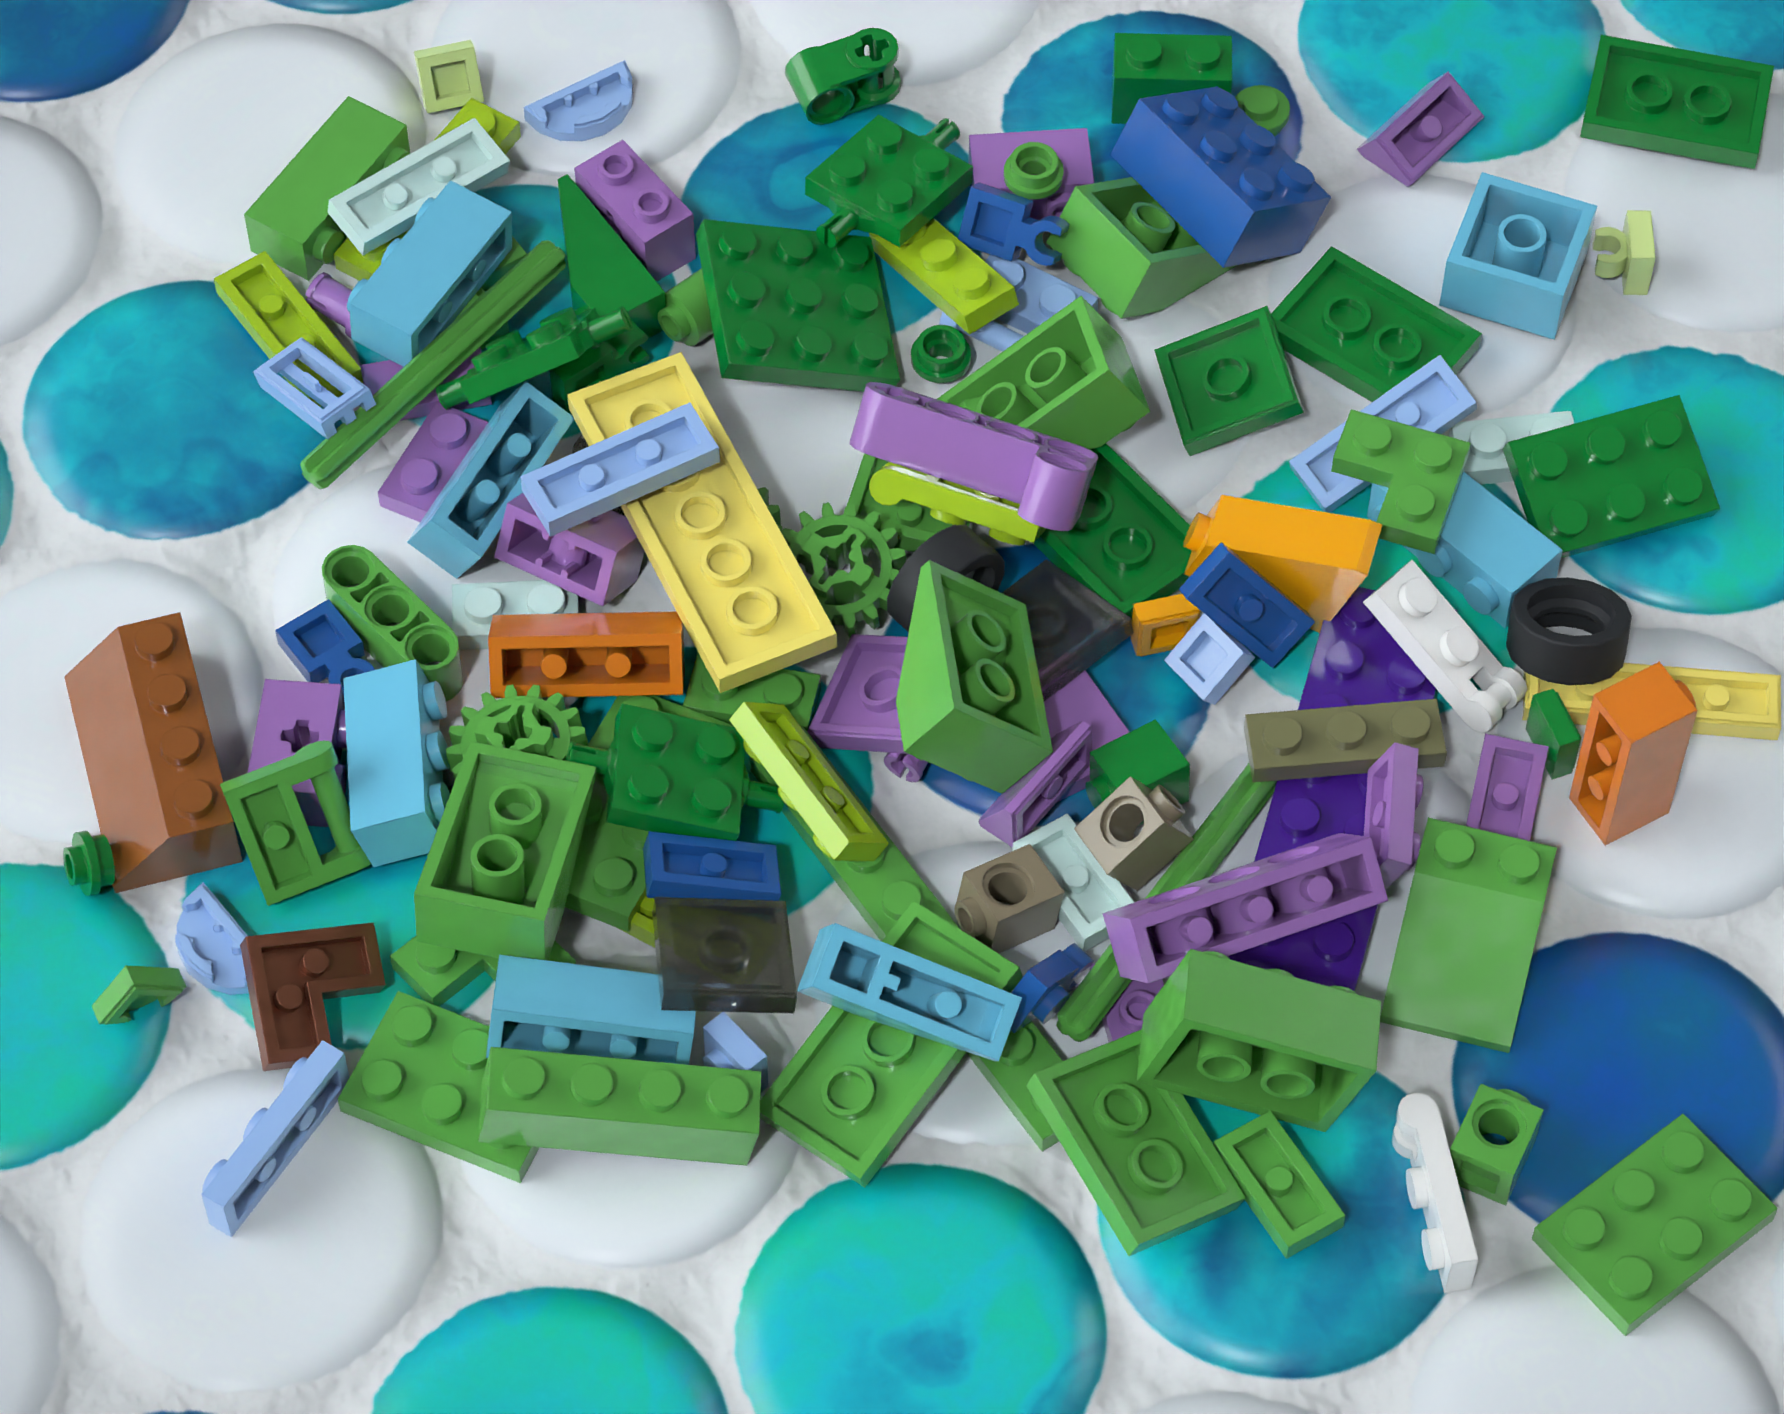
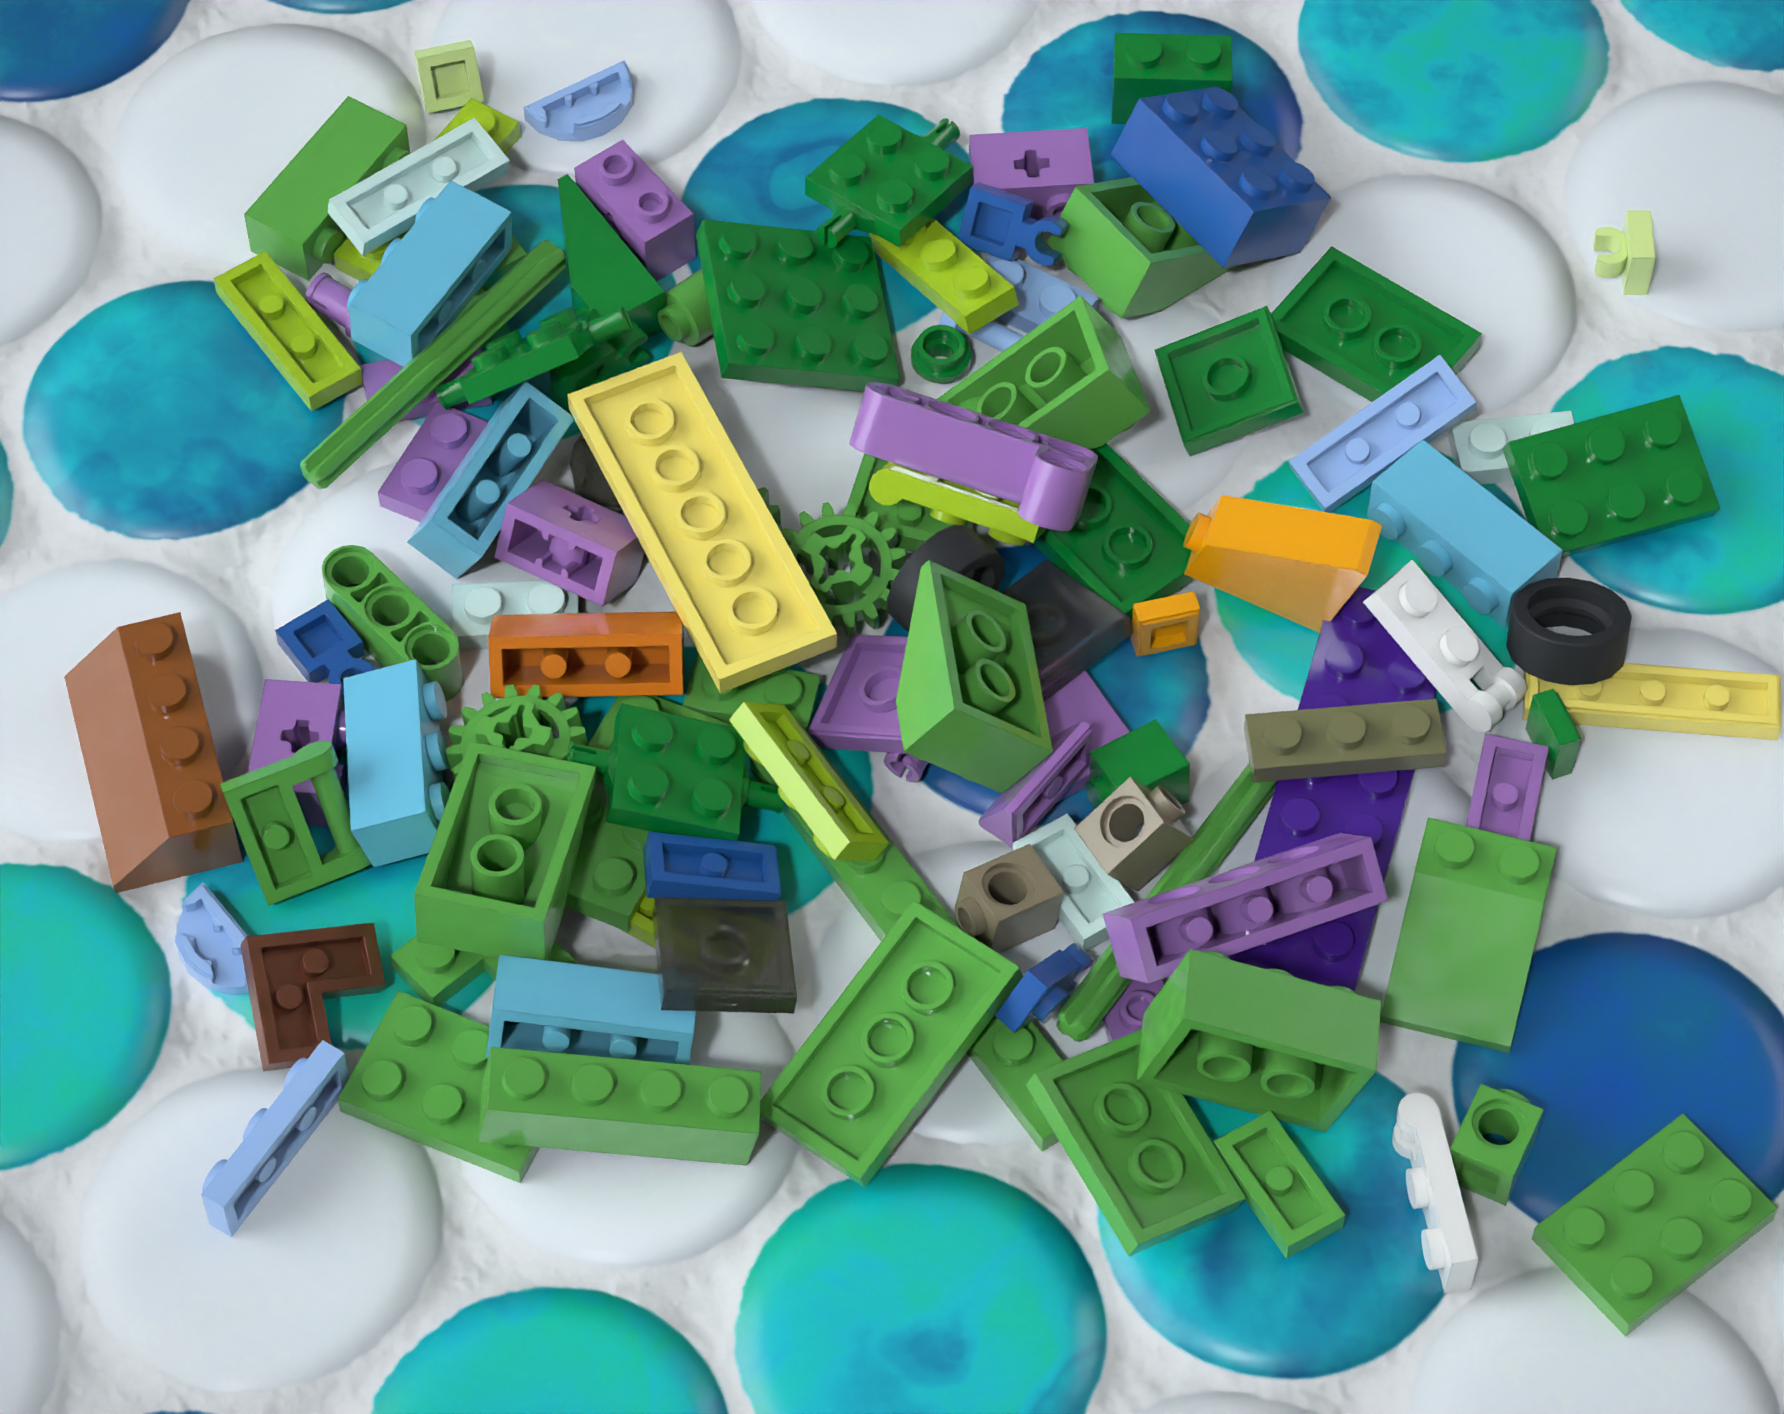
green plate [63,830,115,896] -> none
bright green tile [92,965,187,1025] -> none
light blue tile [253,337,376,439] -> none
light blue plate [520,402,720,537] -> none
light blue plate [702,1011,769,1093] -> none
green piece [785,28,901,125] -> none
medium azure slope [797,923,1022,1061] -> none
bright green plate [1004,142,1064,199] -> none
light blue plate [1164,613,1255,705] -> none
blue plate [1179,542,1315,668] -> none
bright green plate [1235,85,1290,137] -> none
bright green plate [1331,409,1471,554] -> none
medium lavender slope [1357,71,1485,187] -> none
medium lavender plate [1364,742,1424,890] -> none
medium azure brick [1439,172,1597,340] -> none
orange brick [1569,661,1698,846] -> none
green plate [1580,35,1774,169] -> none

